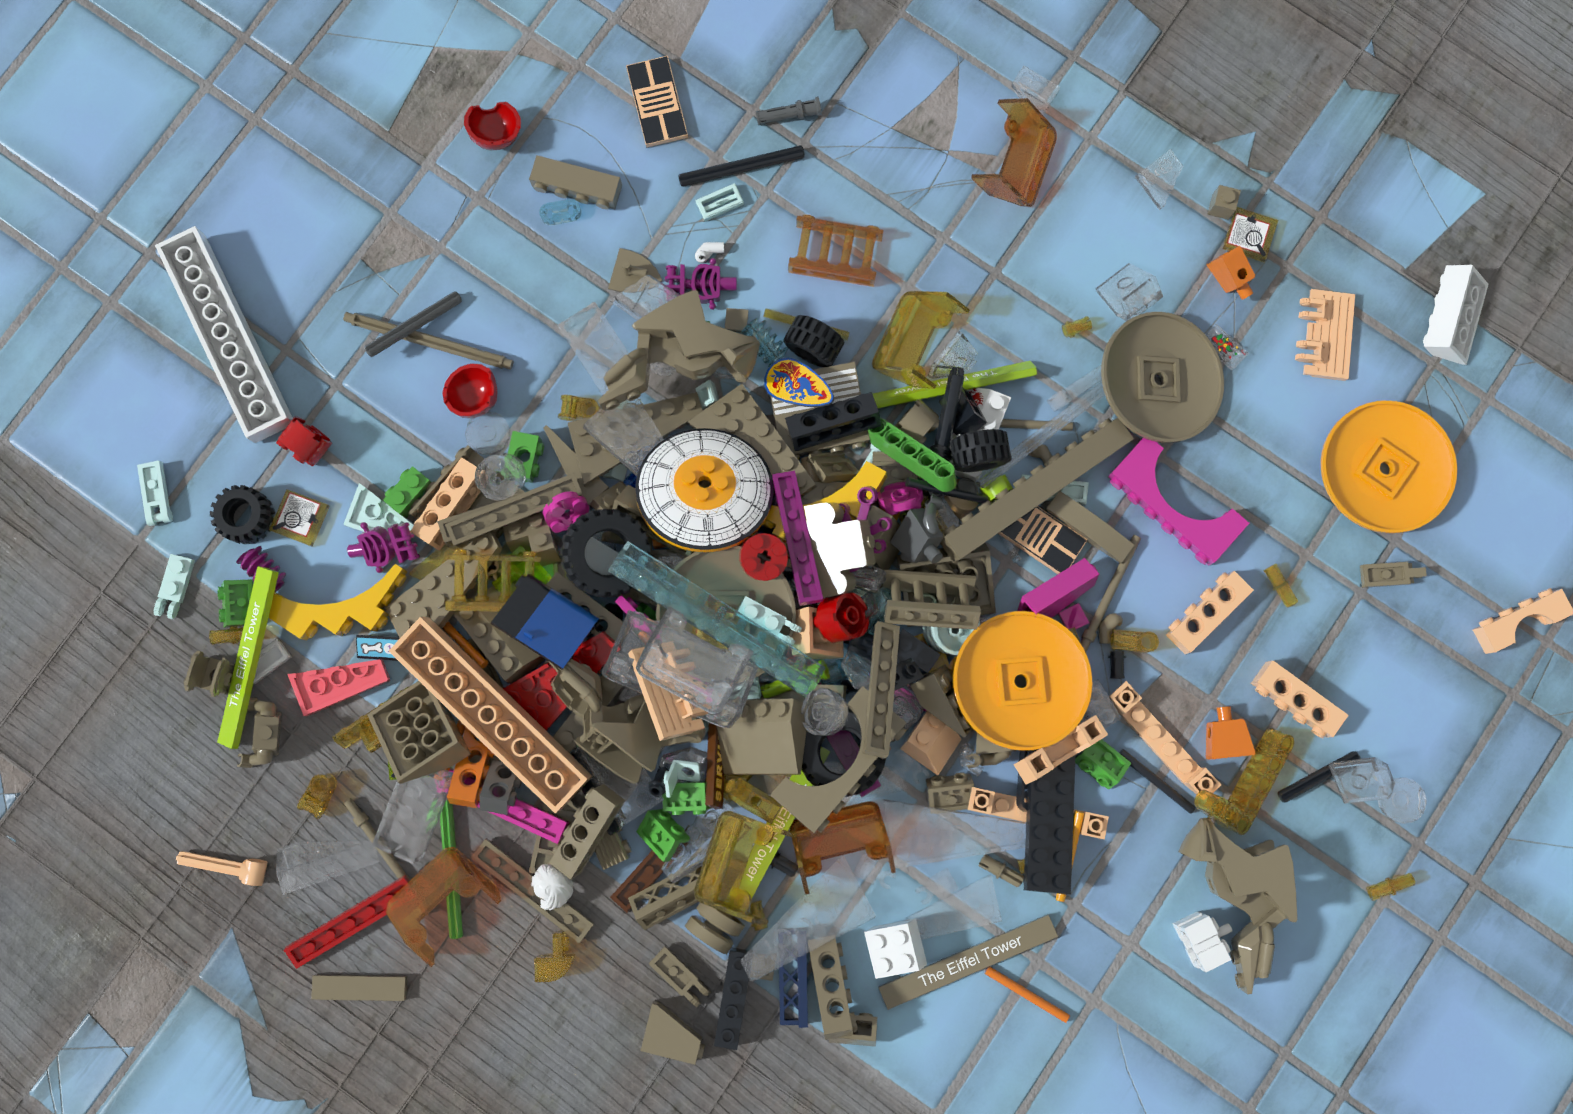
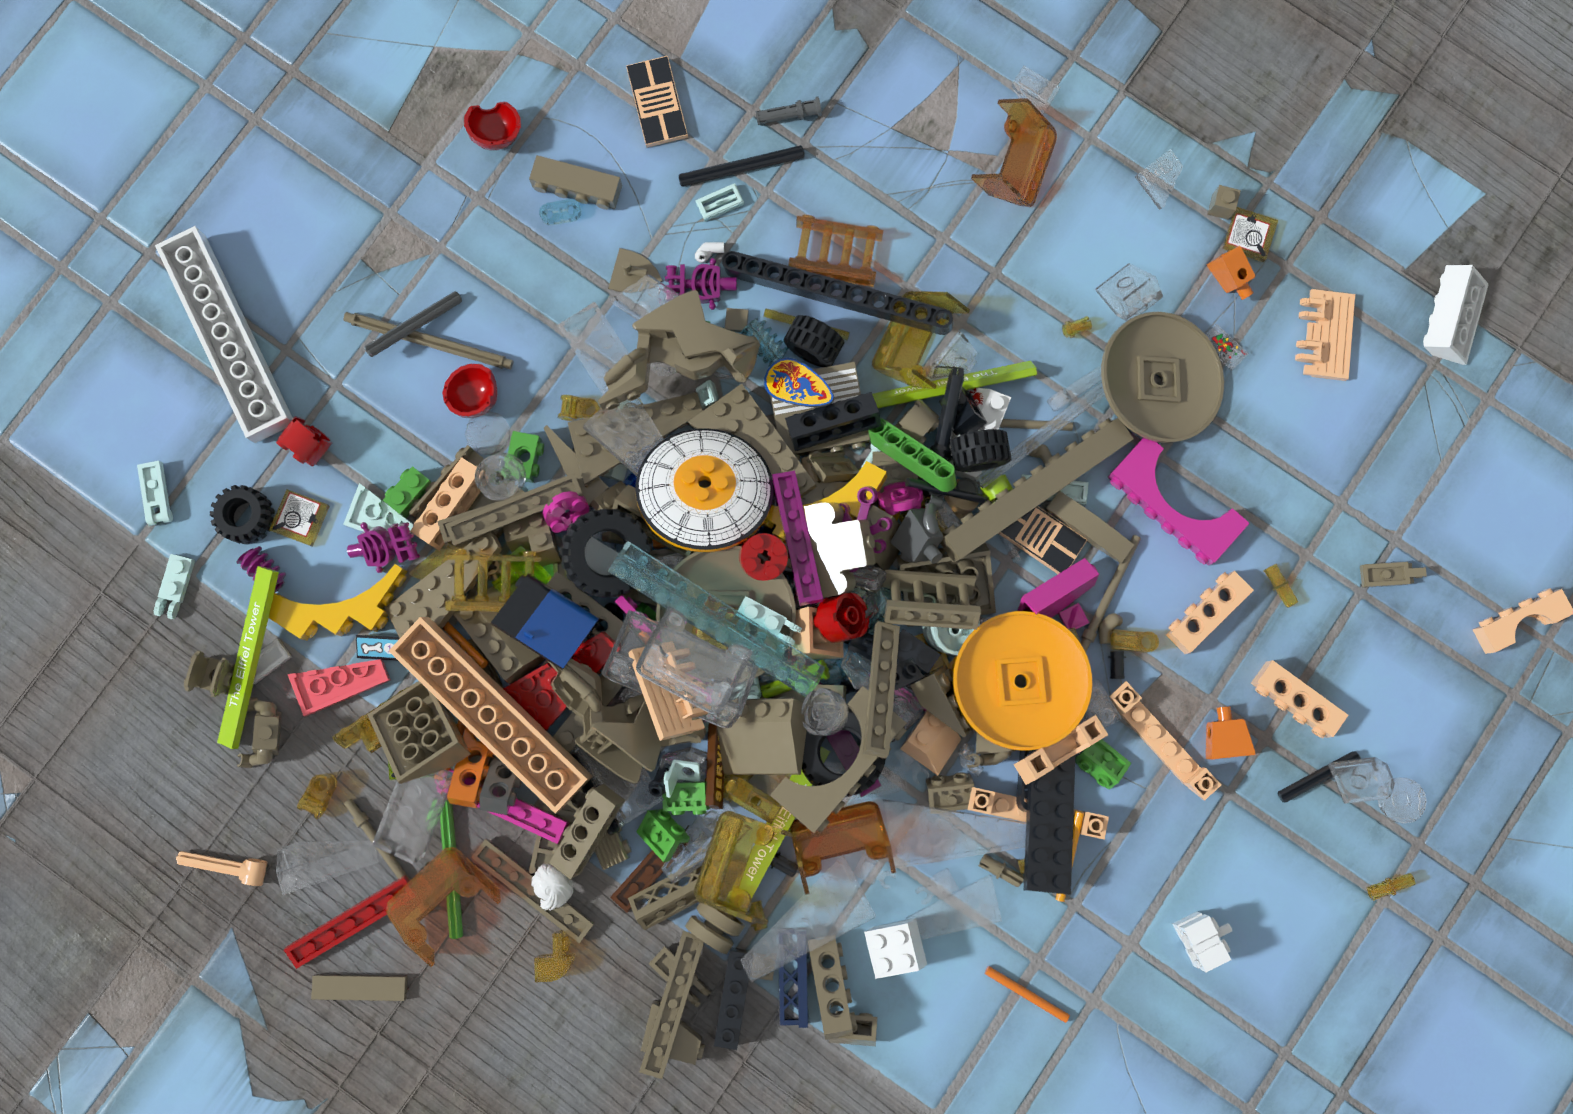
clear yellow pin [209,626,243,645] -> none
bright green bracket [218,579,253,628] -> none
dark tan tile [878,914,1058,1010] -> none
black bar [1119,749,1196,814] -> none
dark tan piece [1178,818,1297,994] -> none
clear yellow beam [1194,728,1294,835] -> none
light orange dish [1321,401,1457,533] -> none
none -> dark tan plate [639,931,704,1079]
none -> black beam [722,251,953,335]

